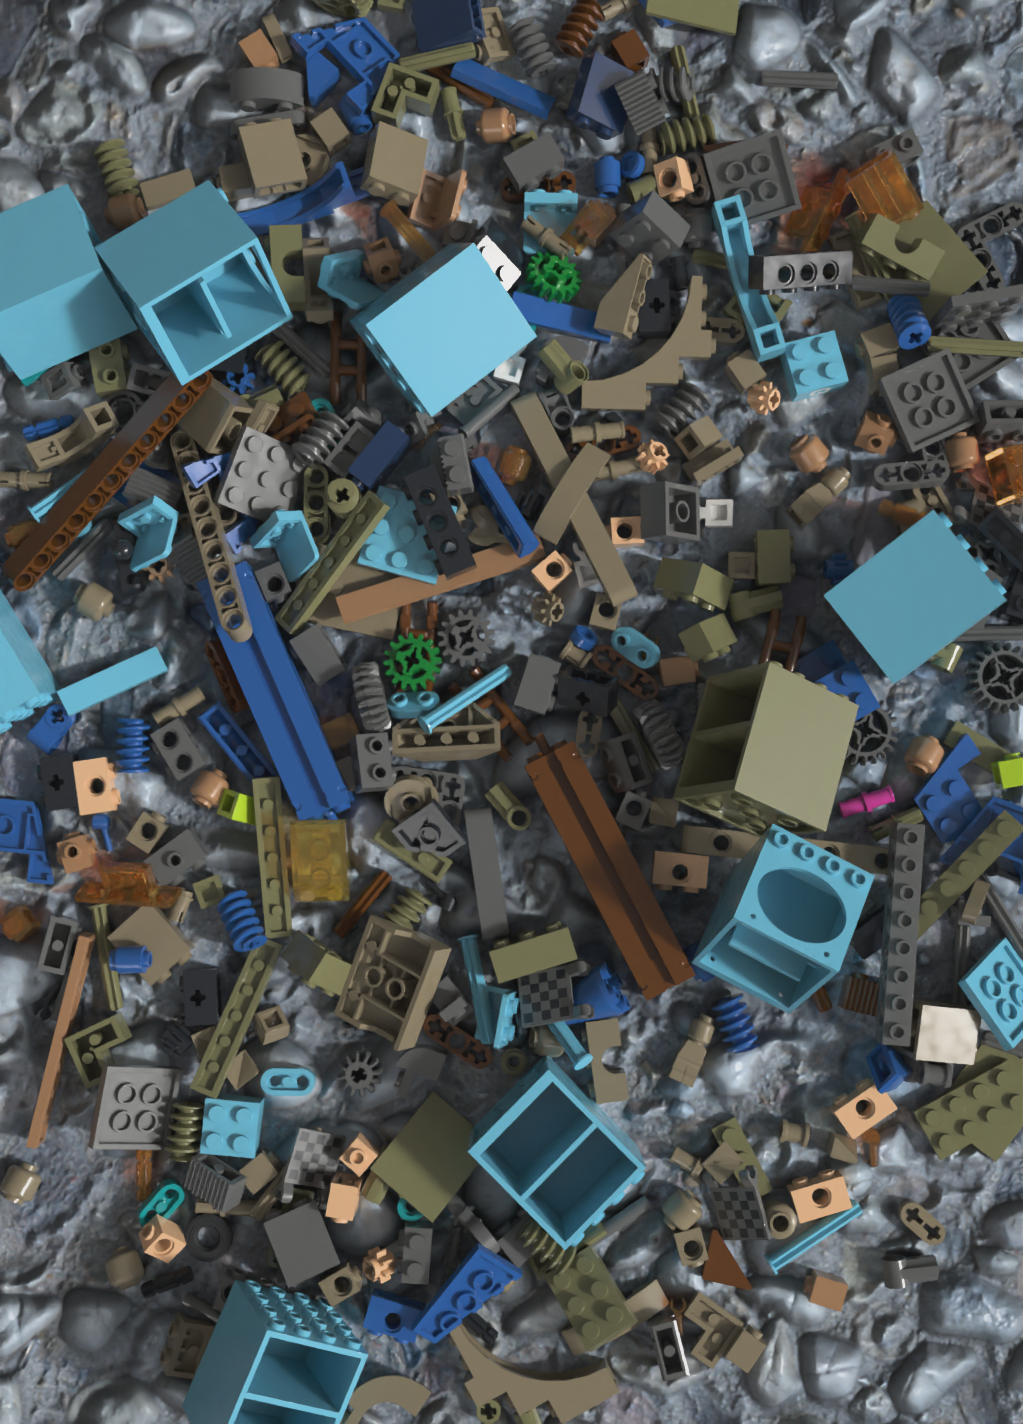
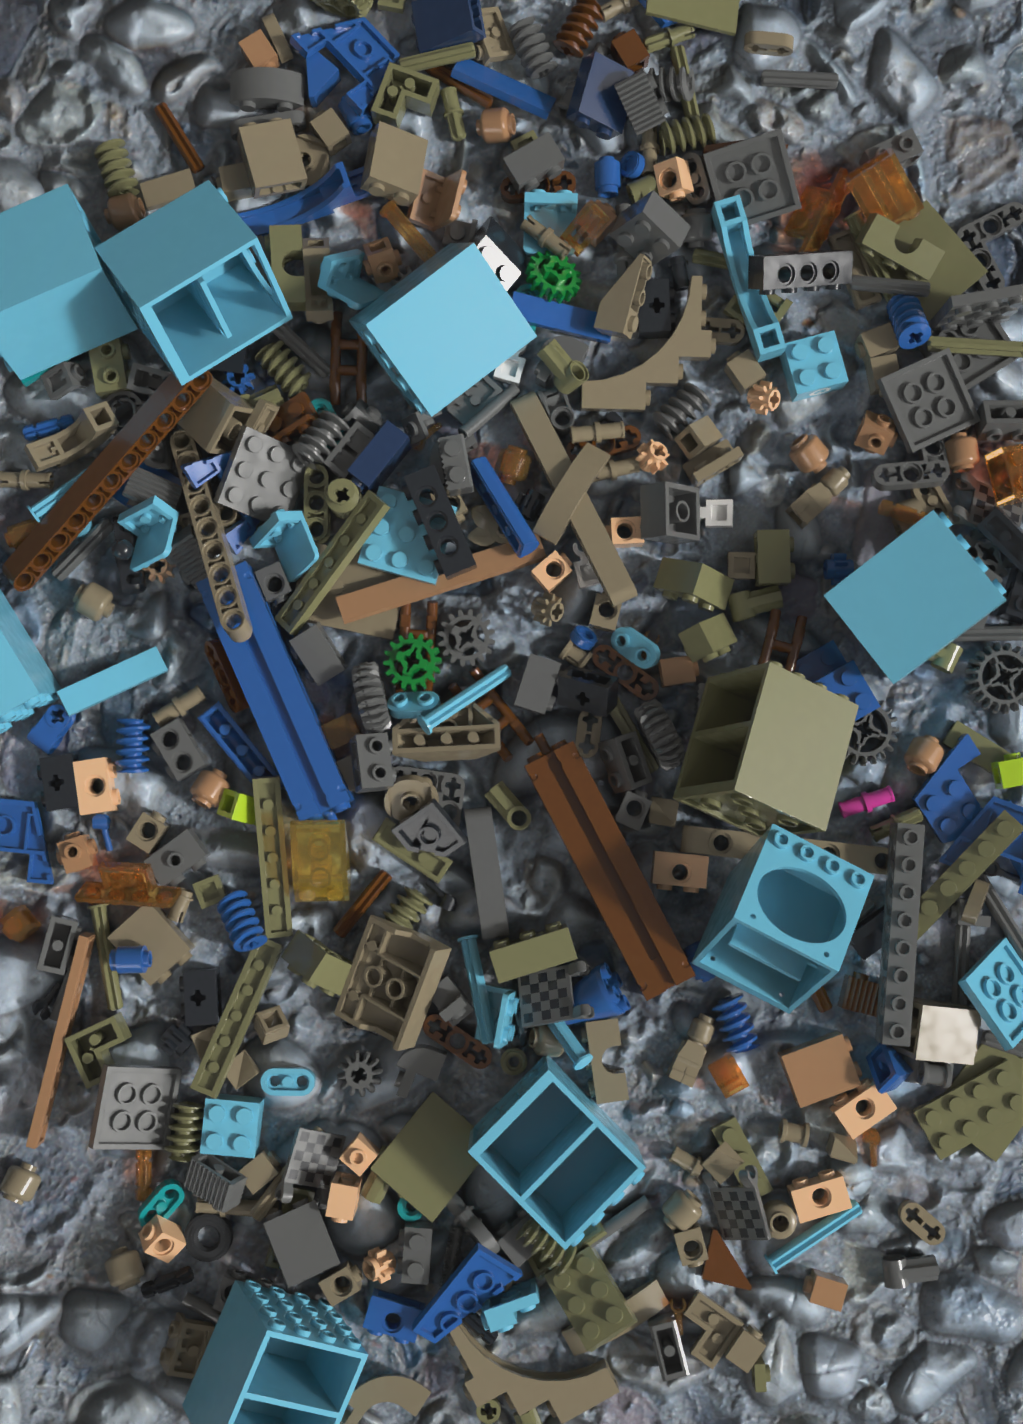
none -> reddish brown axle [154,102,204,174]
none -> medium azure plate [480,1277,540,1333]
none -> olive axle [643,24,695,53]
none -> clear orange panel [708,1053,750,1099]
none -> dark tan beam [744,31,794,56]
none -> olive plate [751,1355,771,1392]
none -> medium nougat brick [777,1031,862,1108]

